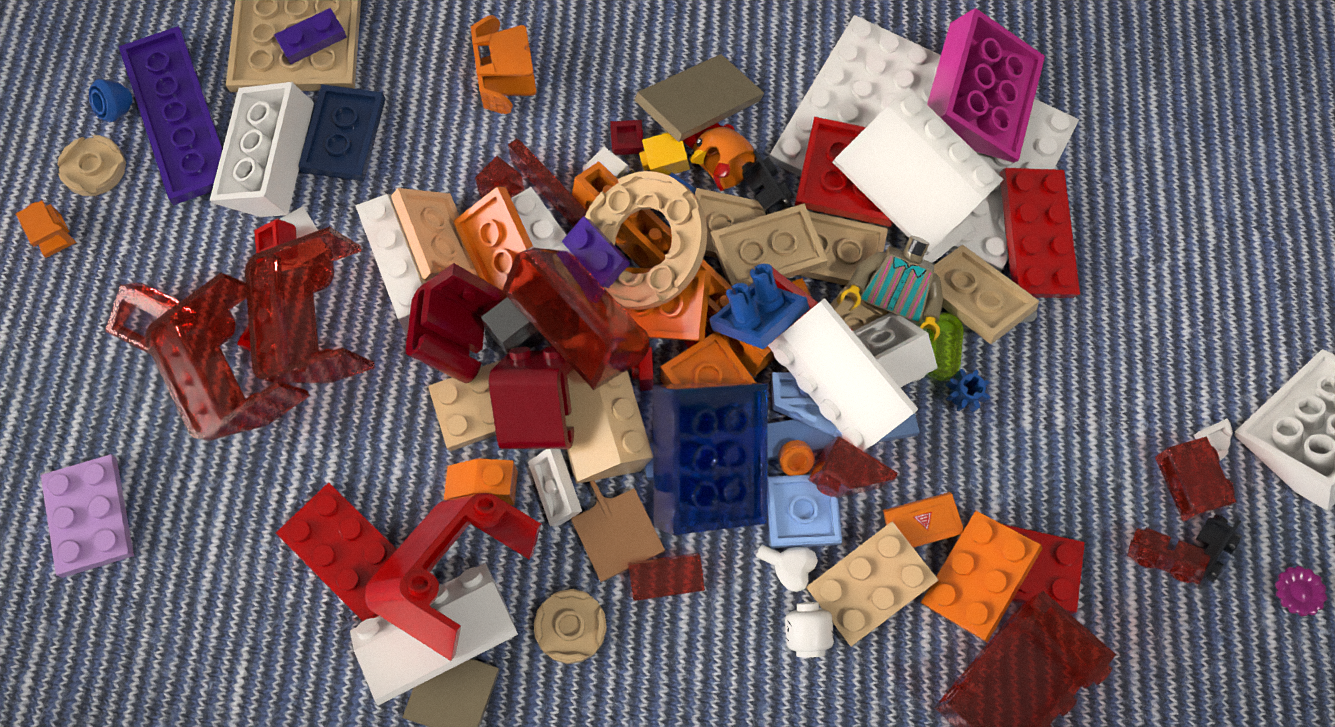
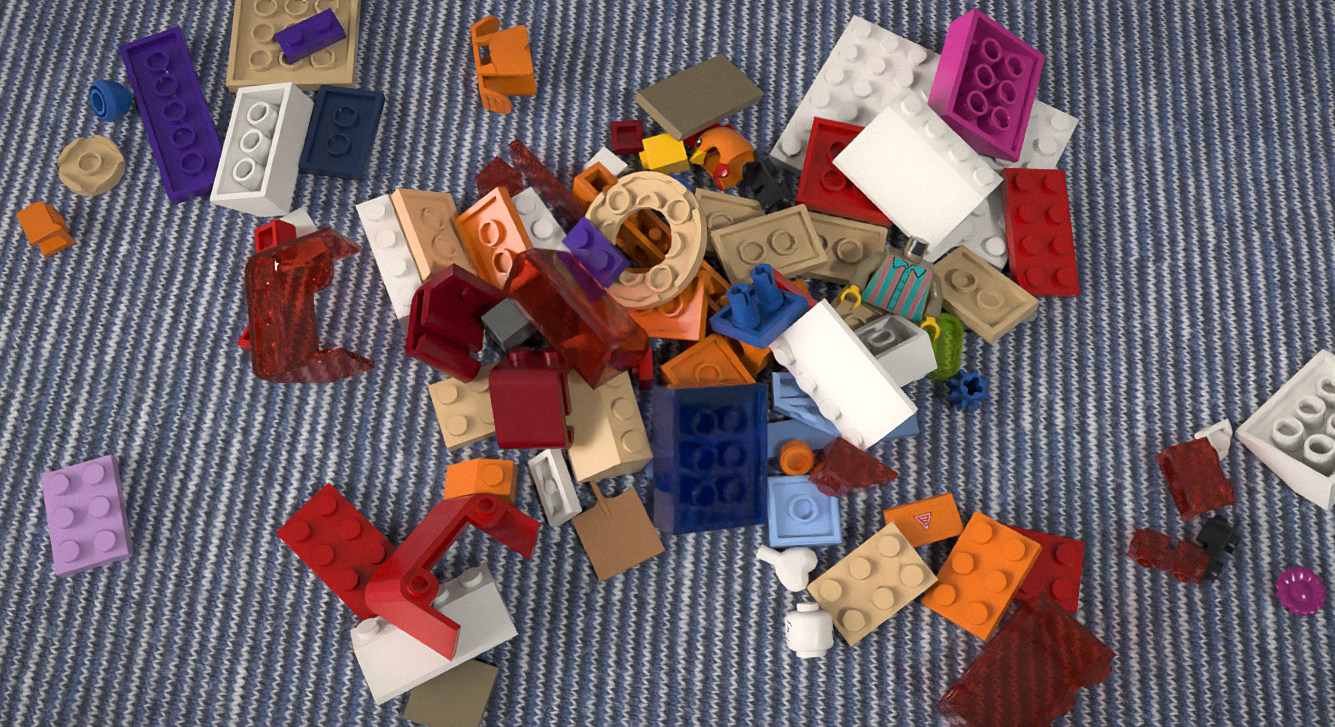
clear red tile [106,283,197,361] -> none
clear red windscreen [145,272,310,441] -> none
tan tile [534,589,607,664] -> none
clear red tile [628,553,705,601] -> none

